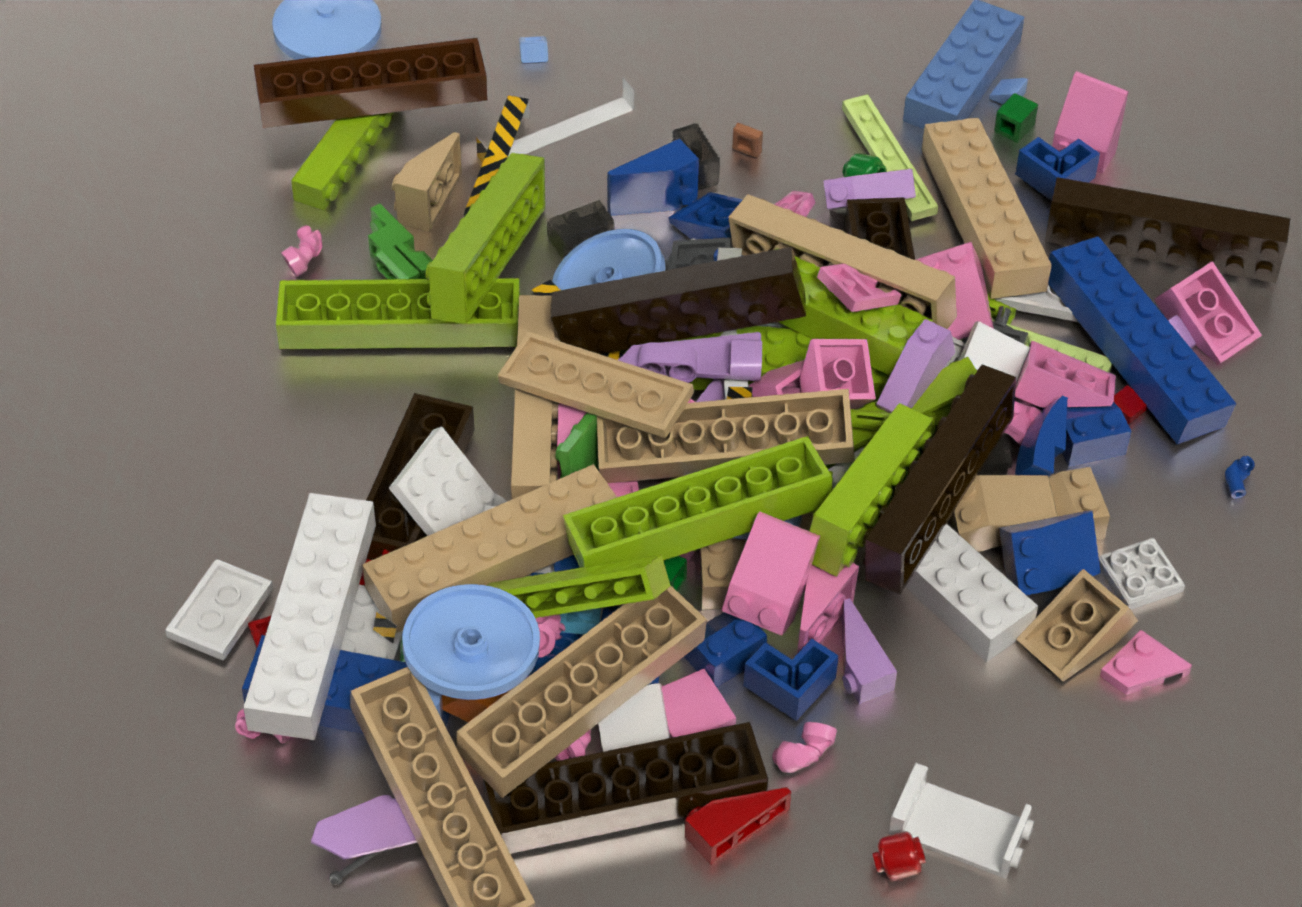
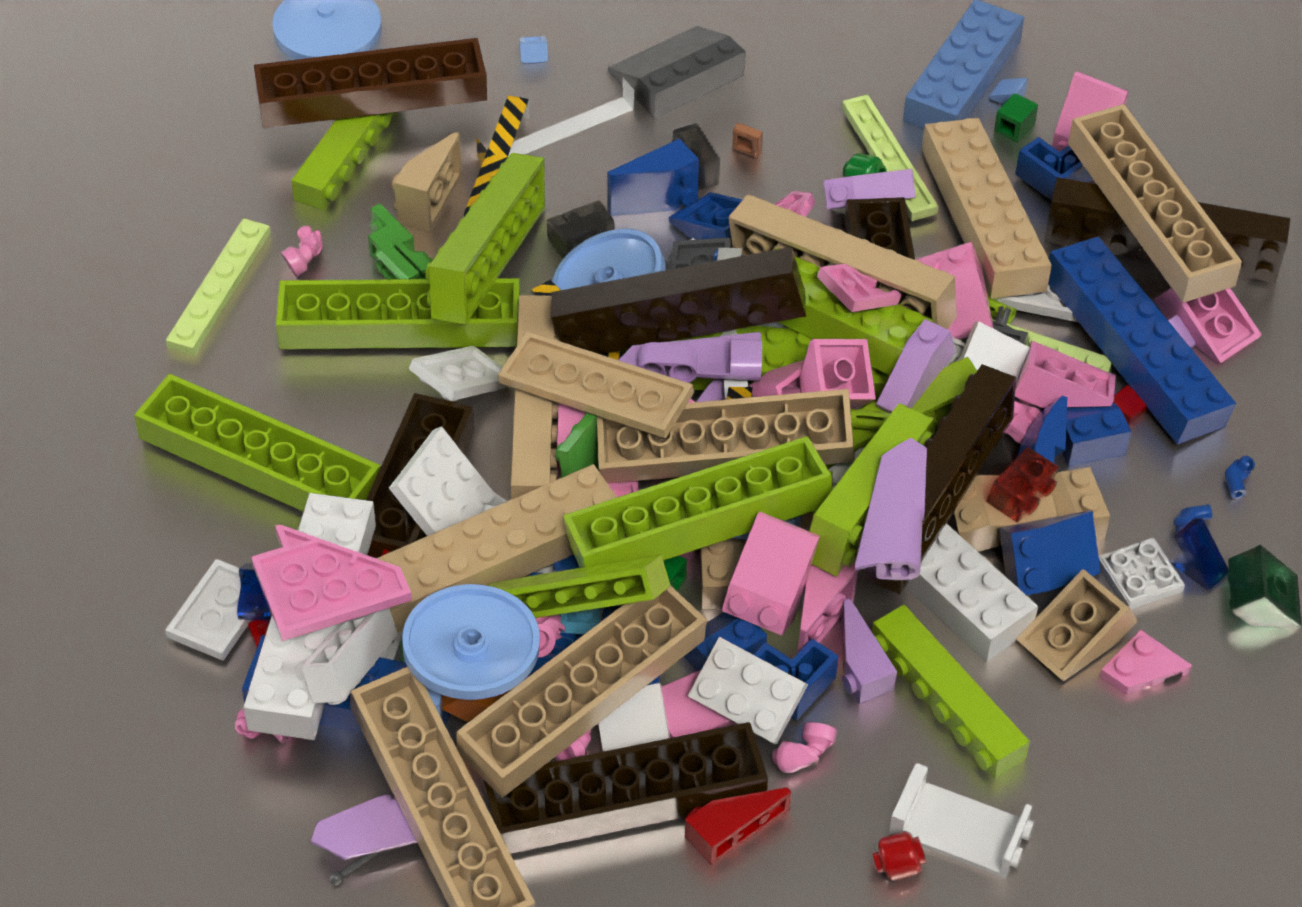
none -> lime brick [134,373,381,512]
none -> yellowish green plate [166,218,271,356]
none -> clear blue slope [237,563,272,621]
none -> bright pink wing [251,524,412,641]
none -> white brick [301,608,398,705]
none -> white plate [409,346,510,401]
none -> dark grey slope [608,26,746,119]
none -> white plate [688,637,808,744]
none -> lavender panel [855,438,927,580]
none -> lime brick [872,604,1030,779]
none -> clear red brick [986,446,1059,523]
none -> tan brick [1068,104,1242,303]
none -> clear blue slope [1172,518,1230,589]
none -> blue arm [1173,504,1212,536]
none -> clear green slope [1227,545,1302,629]

